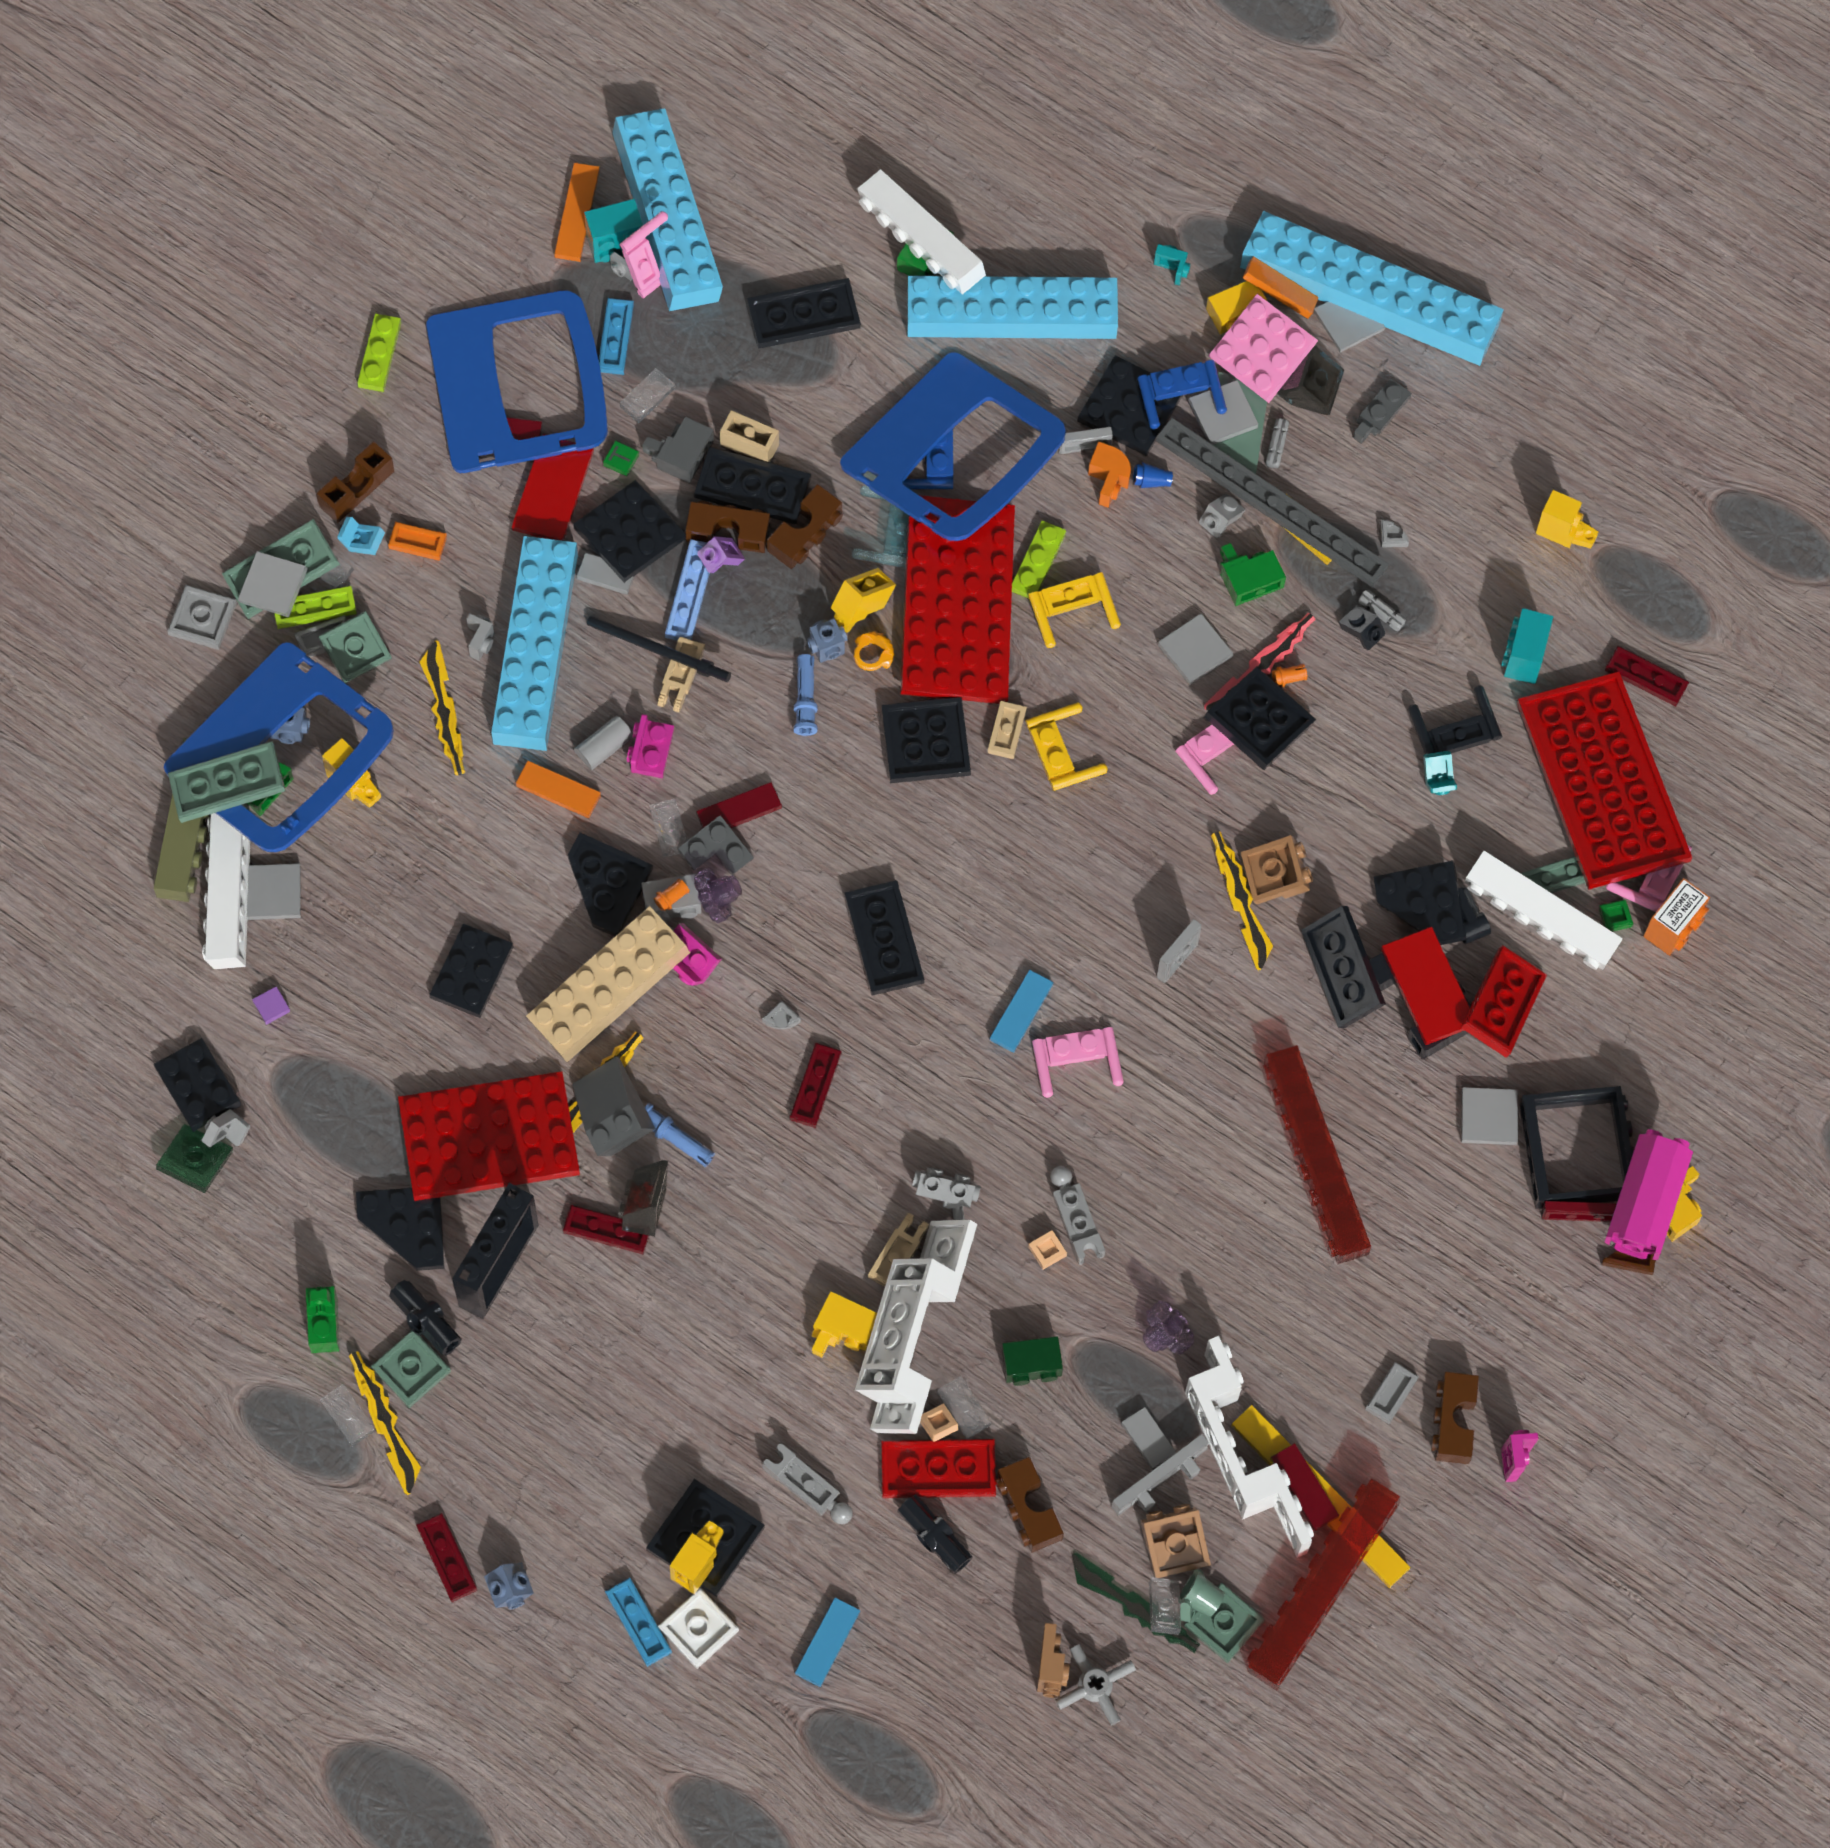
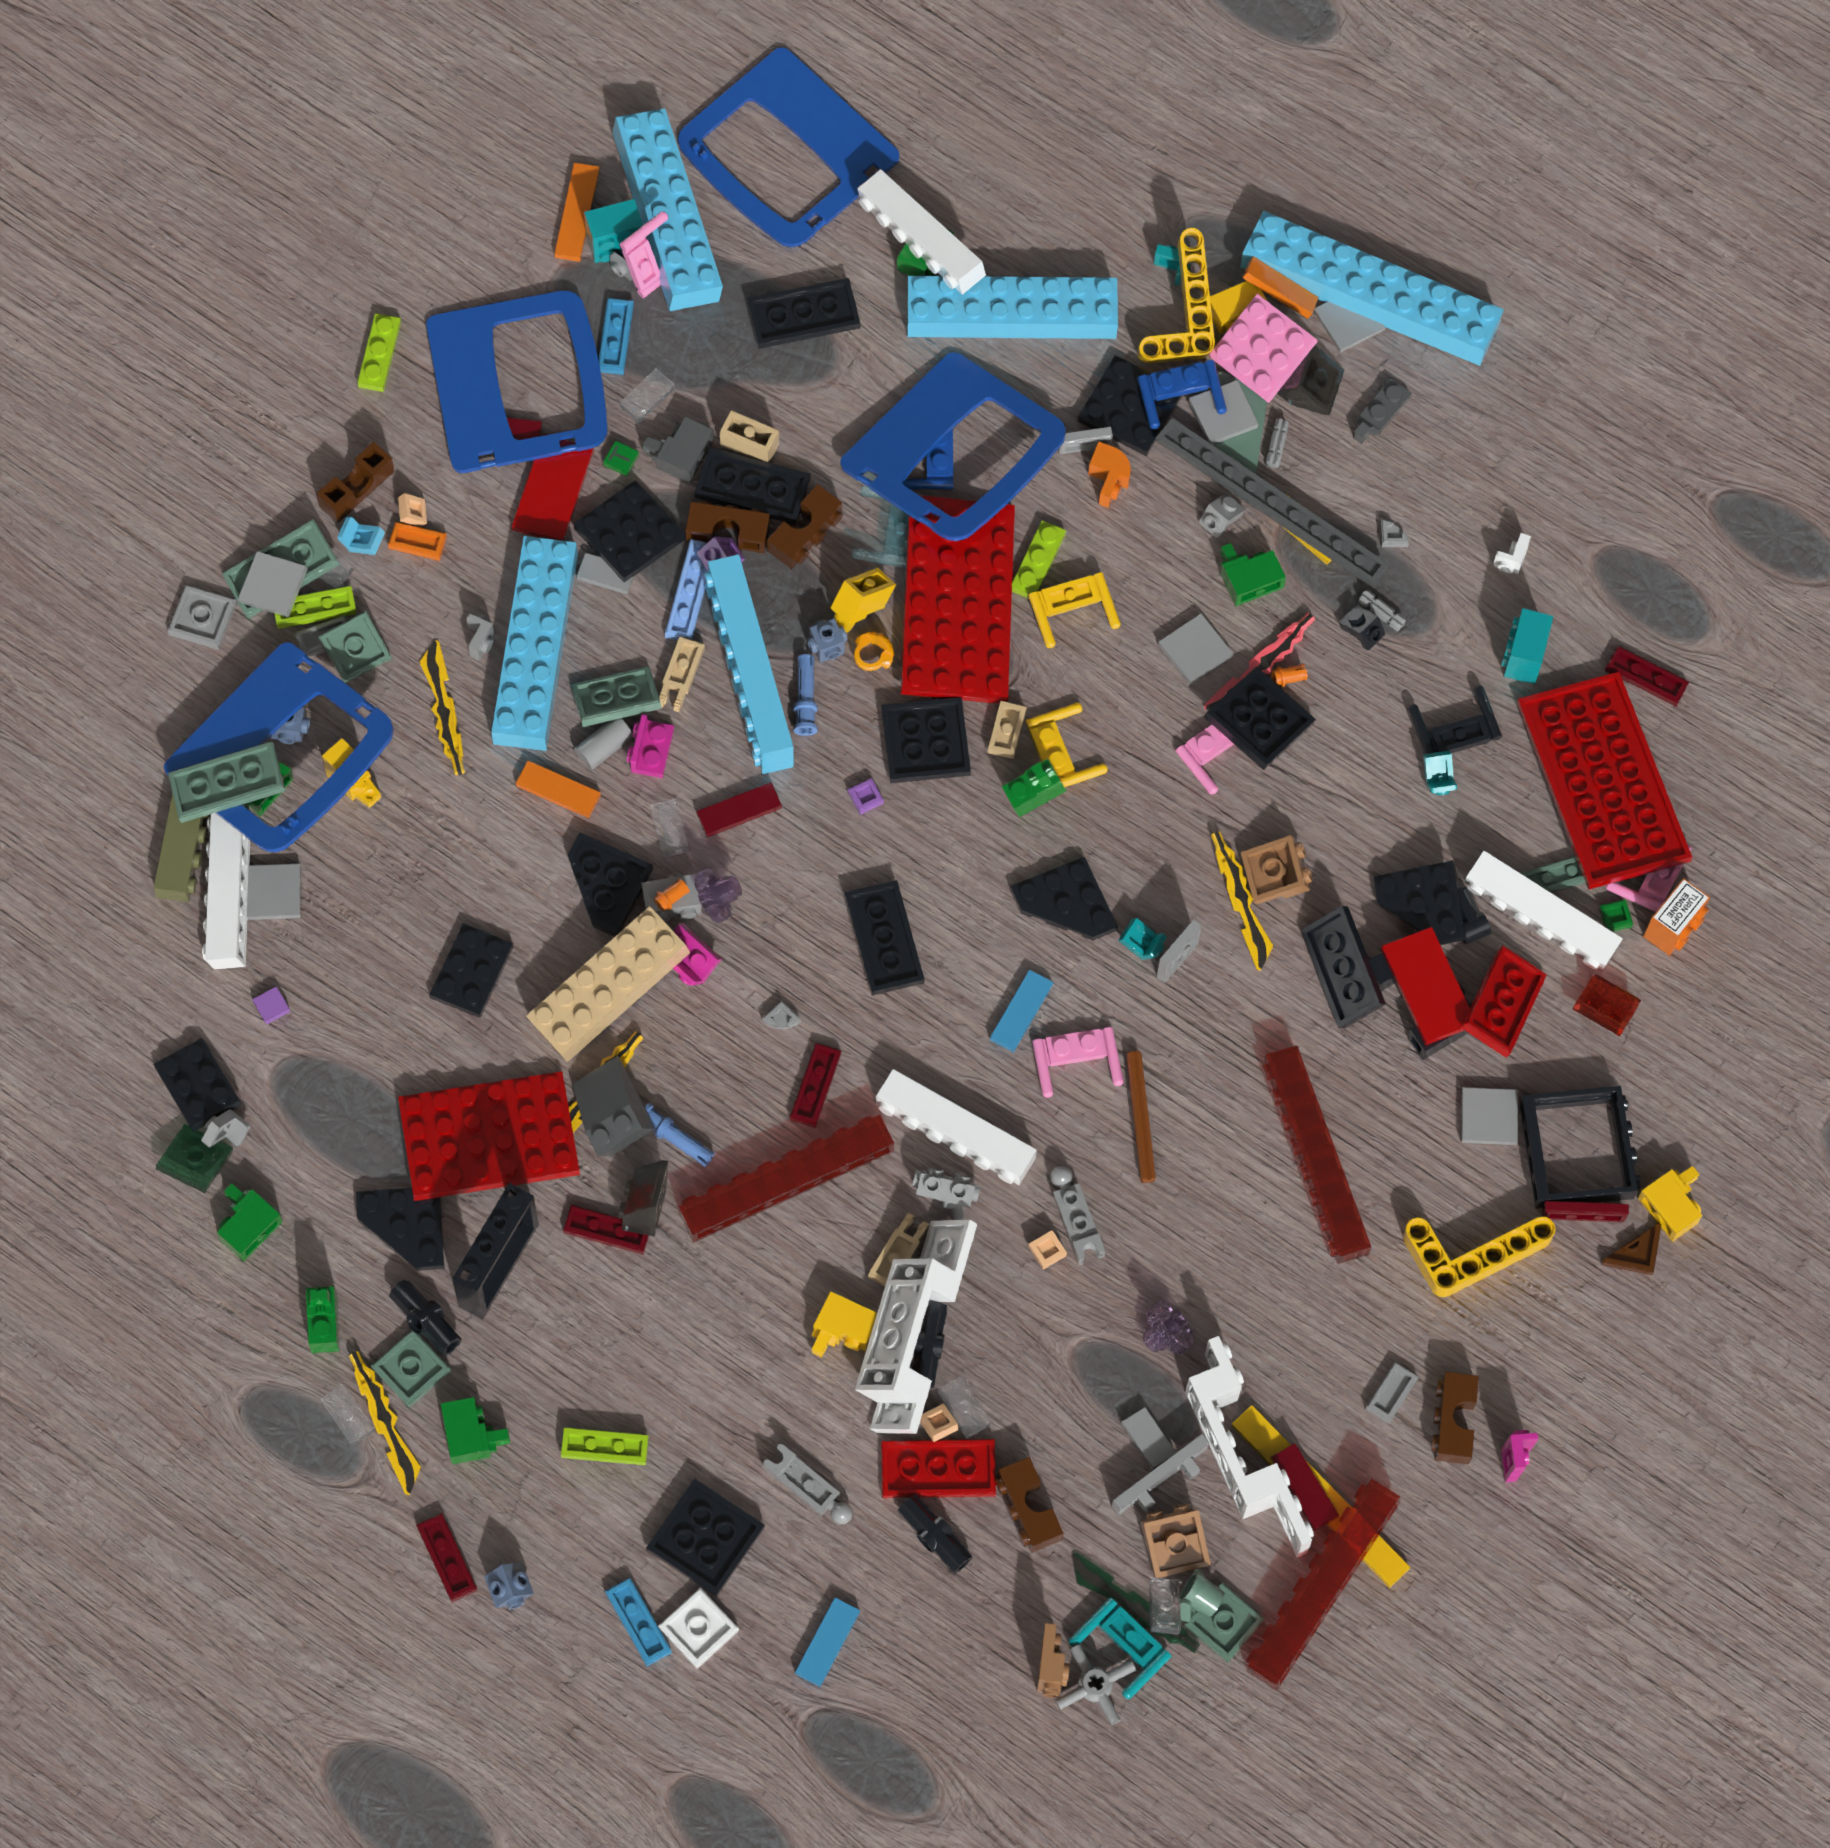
black bar [587,616,731,682] -> none
yellow hinge [670,1521,724,1595] -> none
dark grey plate [677,816,754,875] -> none
dark green brick [1002,1336,1063,1386] -> none
blue cone [1133,462,1173,489] -> none
yellow hinge [1536,490,1599,549] -> none
dark pink brick [1605,1129,1693,1260] -> none
none -> green hinge [217,1183,282,1262]
none -> light nougat plate [398,493,427,527]
none -> green hinge [441,1397,510,1465]
none -> lime plate [561,1428,649,1465]
none -> sand green tile [571,666,662,727]
none -> blue door [678,48,899,247]
none -> clear red brick [678,1115,894,1243]
none -> medium azure brick [704,554,794,775]
none -> medium lavender tile [847,778,884,815]
none -> white brick [876,1069,1037,1185]
none -> black piece [912,1301,947,1388]
none -> green hinge [1001,759,1067,817]
none -> black plate [1010,857,1118,941]
none -> teal plate [1068,1597,1172,1699]
none -> teal bracket [1118,918,1167,960]
none -> dark orange axle [1126,1051,1156,1183]
none -> yellow beam [1137,228,1215,364]
none -> yellow beam [1403,1217,1555,1297]
none -> white bracket [1493,533,1531,574]
none -> clear red bracket [1573,973,1641,1036]

